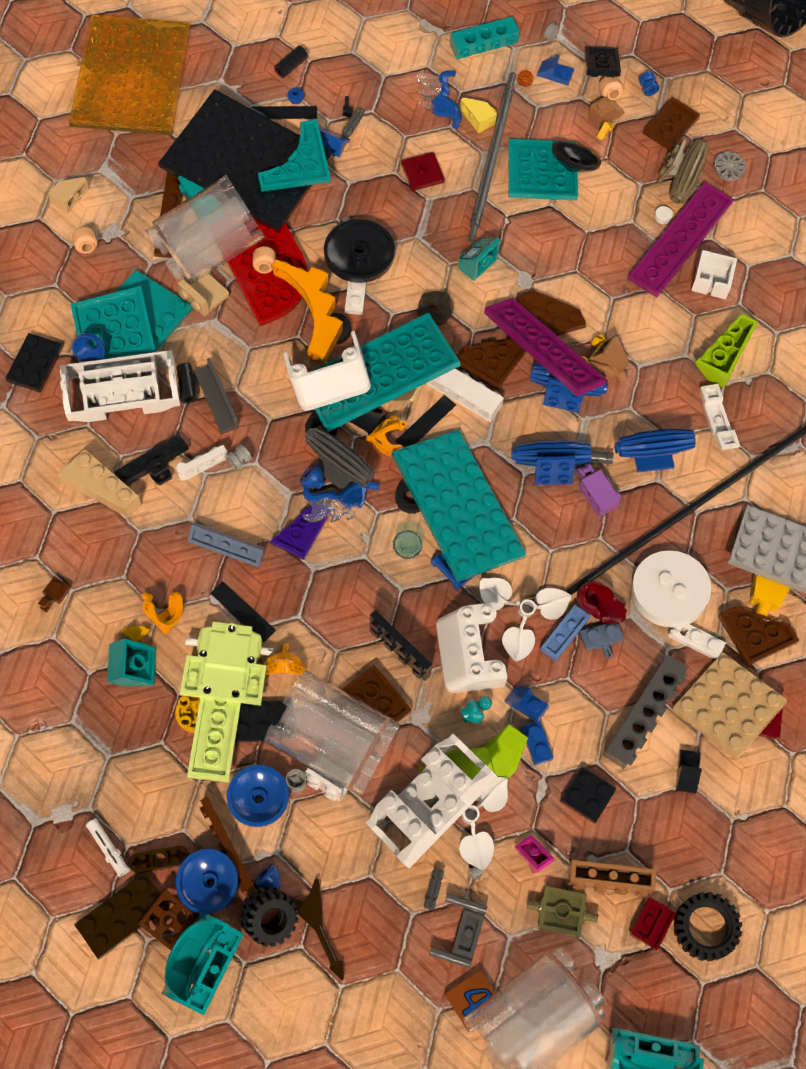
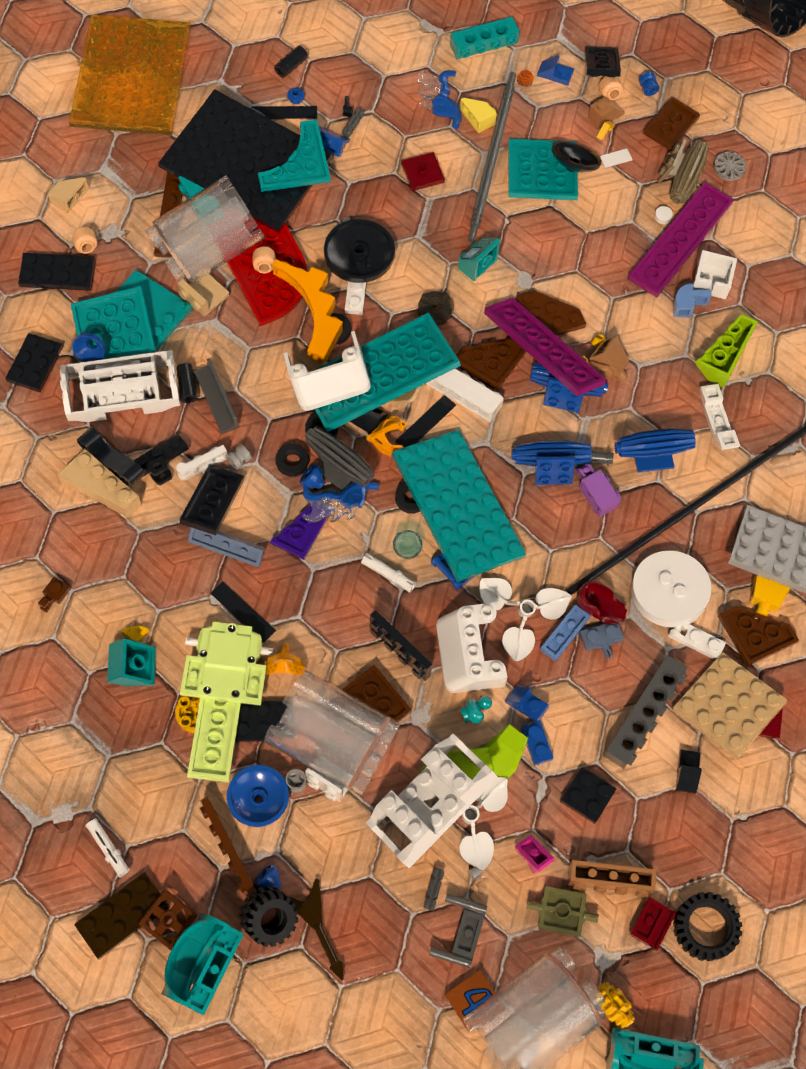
dark brown beam [128,846,190,874] -> none
light orange helmet [142,592,183,634] -> none
blue dish [176,849,239,914] -> none
light grey tile [545,23,559,41] -> none
none -> black plate [18,253,96,291]
none -> black beam [77,427,145,486]
none -> black plate [180,464,244,536]
none -> black tyre [276,443,309,477]
none -> white pin [361,553,416,593]
none -> yellow gear [595,982,635,1028]
none -> white sticker [600,149,632,168]
none -> medium blue brick [673,284,712,318]

